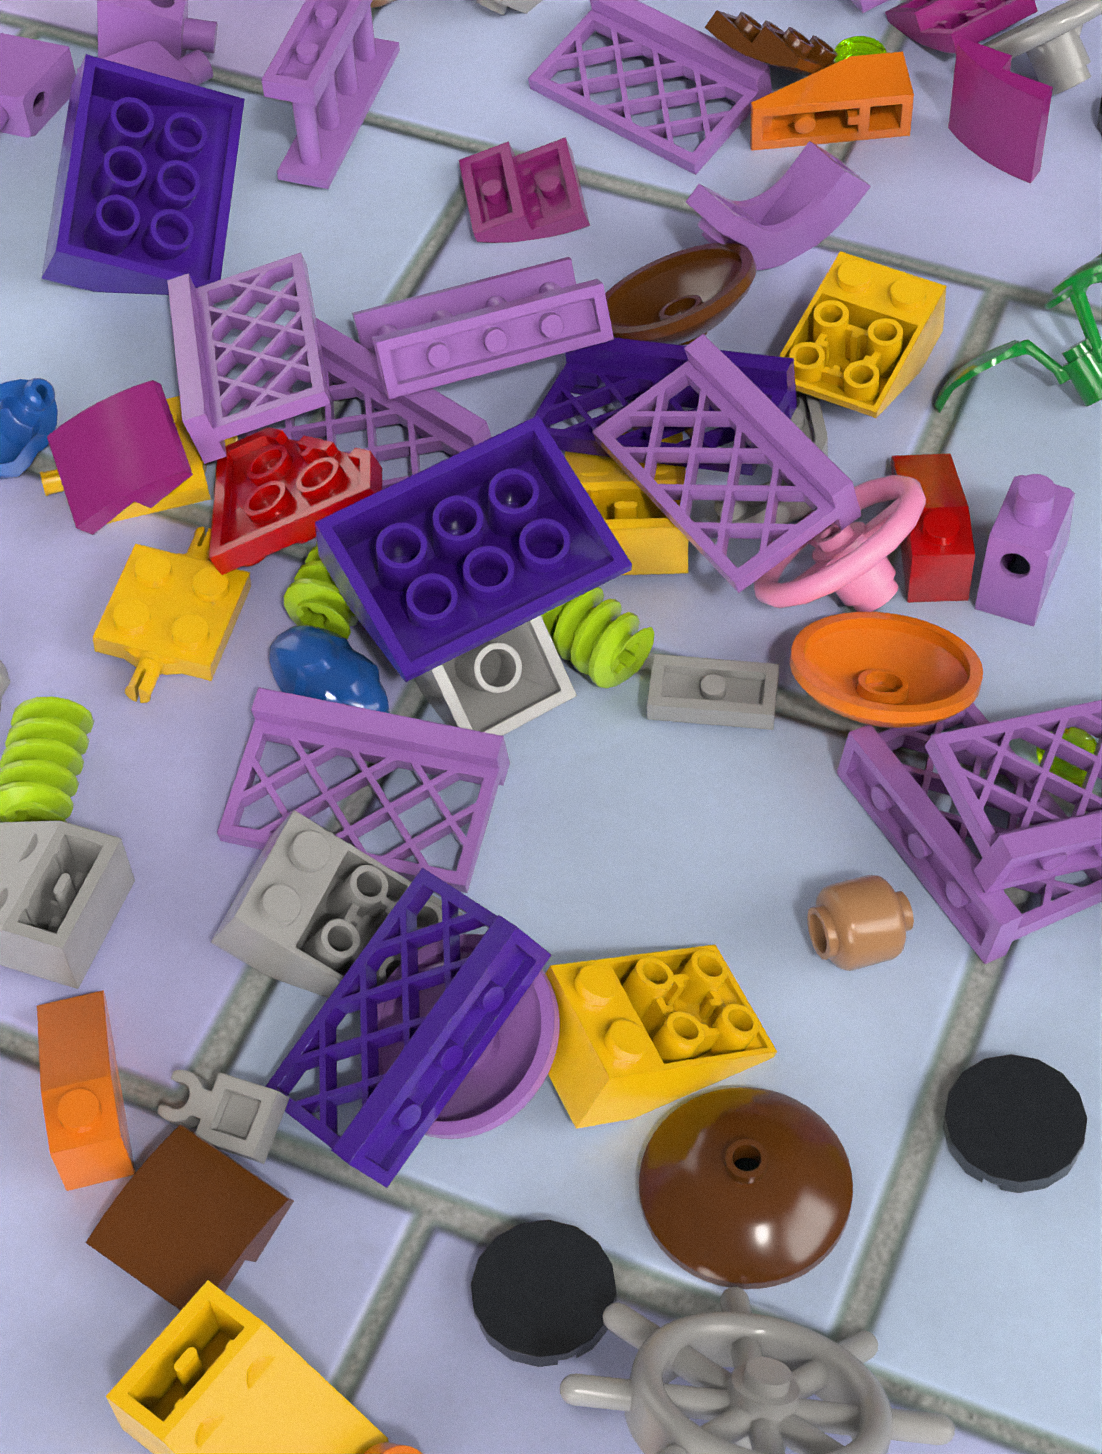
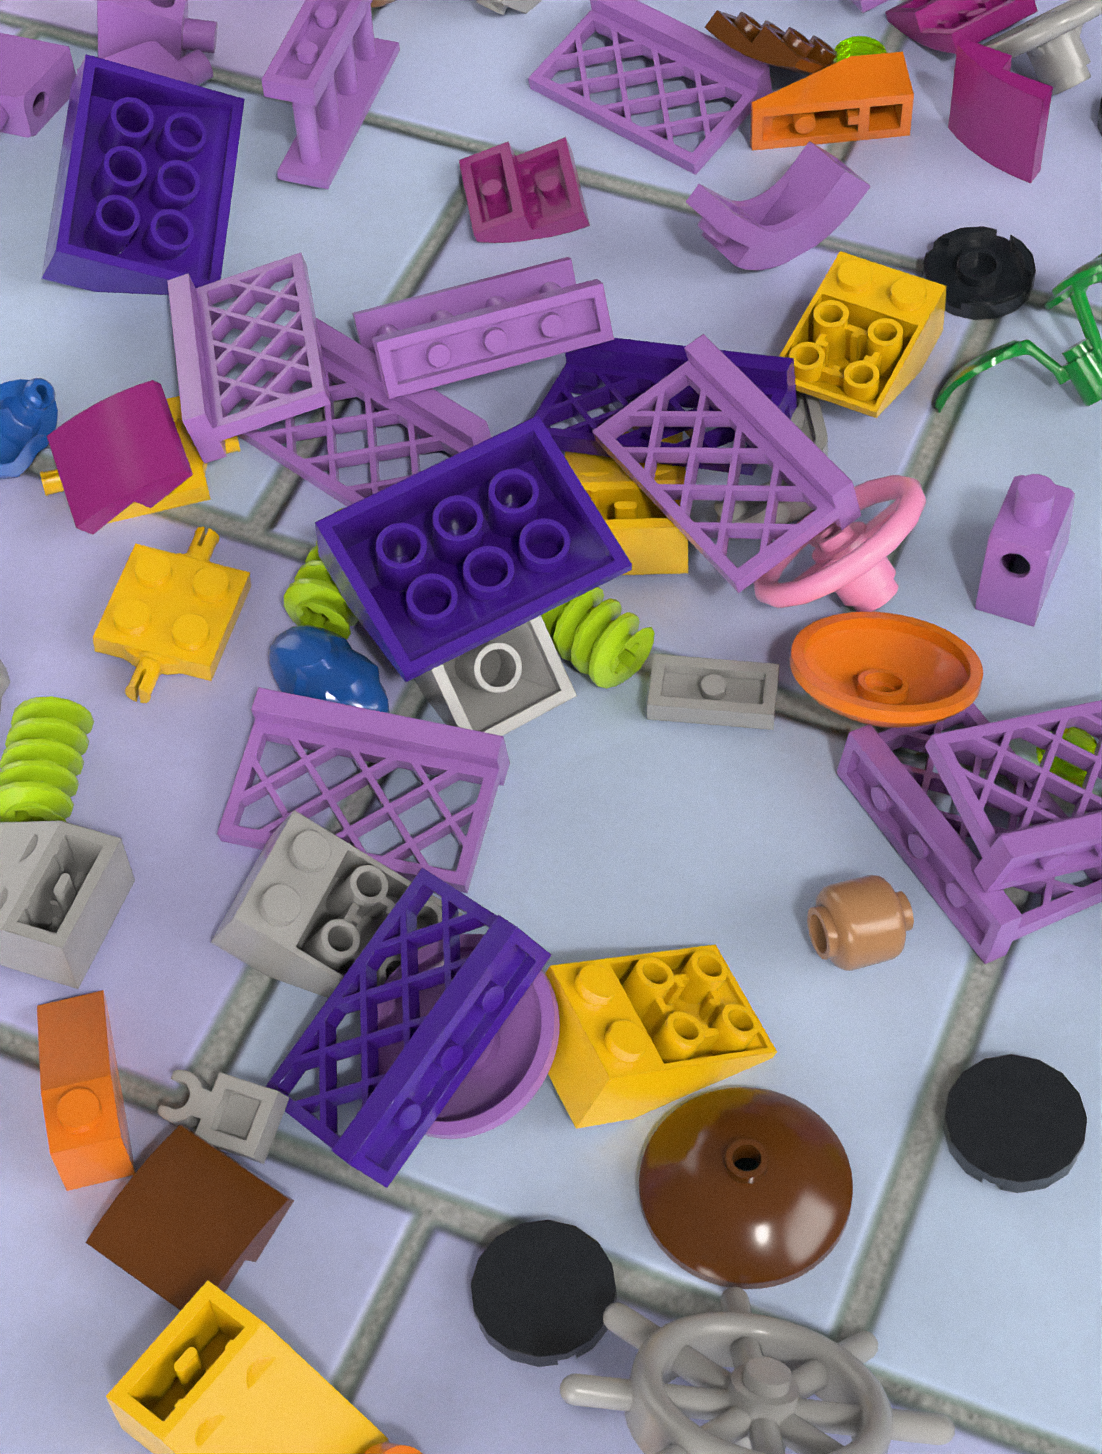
red plate [209,427,383,575] -> none
reddish brown dish [605,243,757,345] -> none
red slope [891,453,975,603] -> none
none -> black tile [922,226,1036,320]

